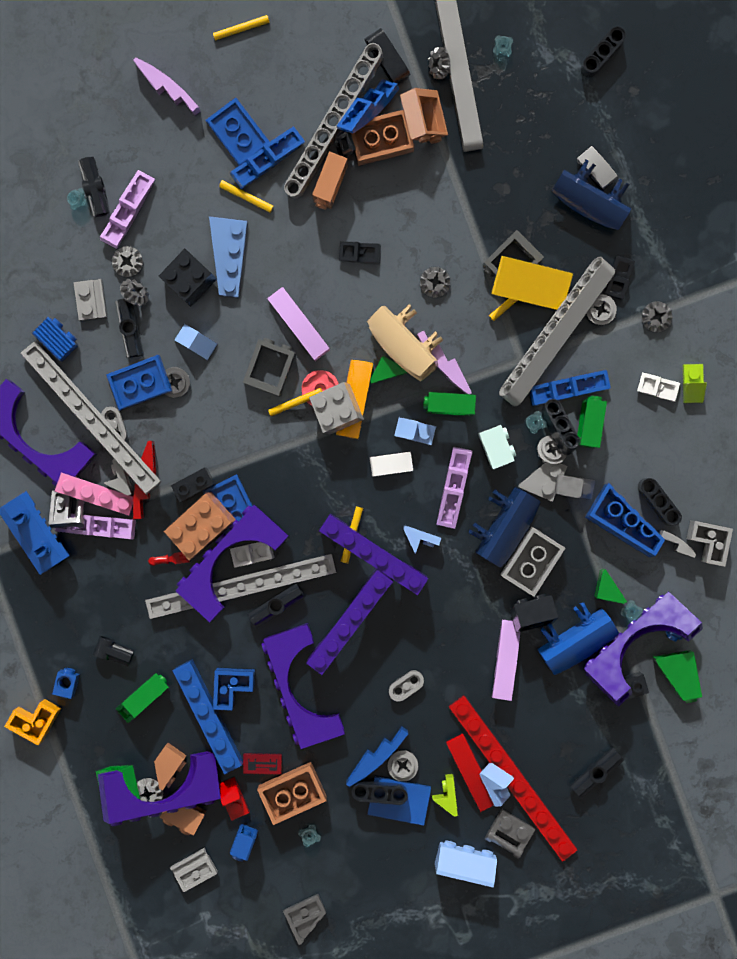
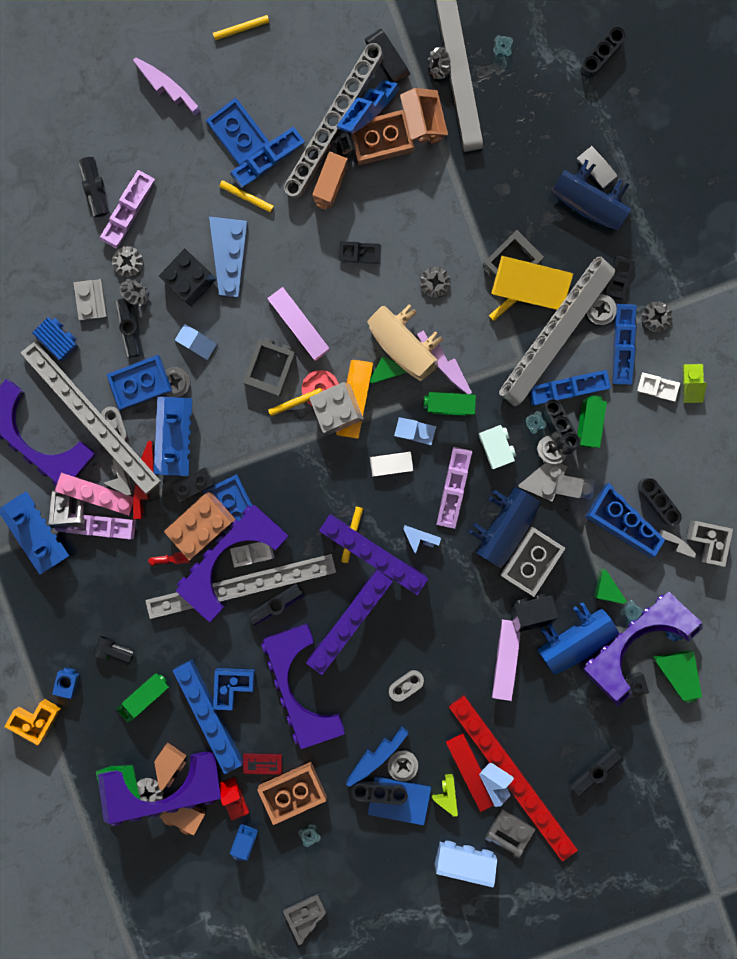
clear light blue plate [67,188,87,210] -> none
light grey plate [170,848,218,892] -> none
none -> blue piece [154,397,192,476]
none -> blue slope [612,304,637,385]

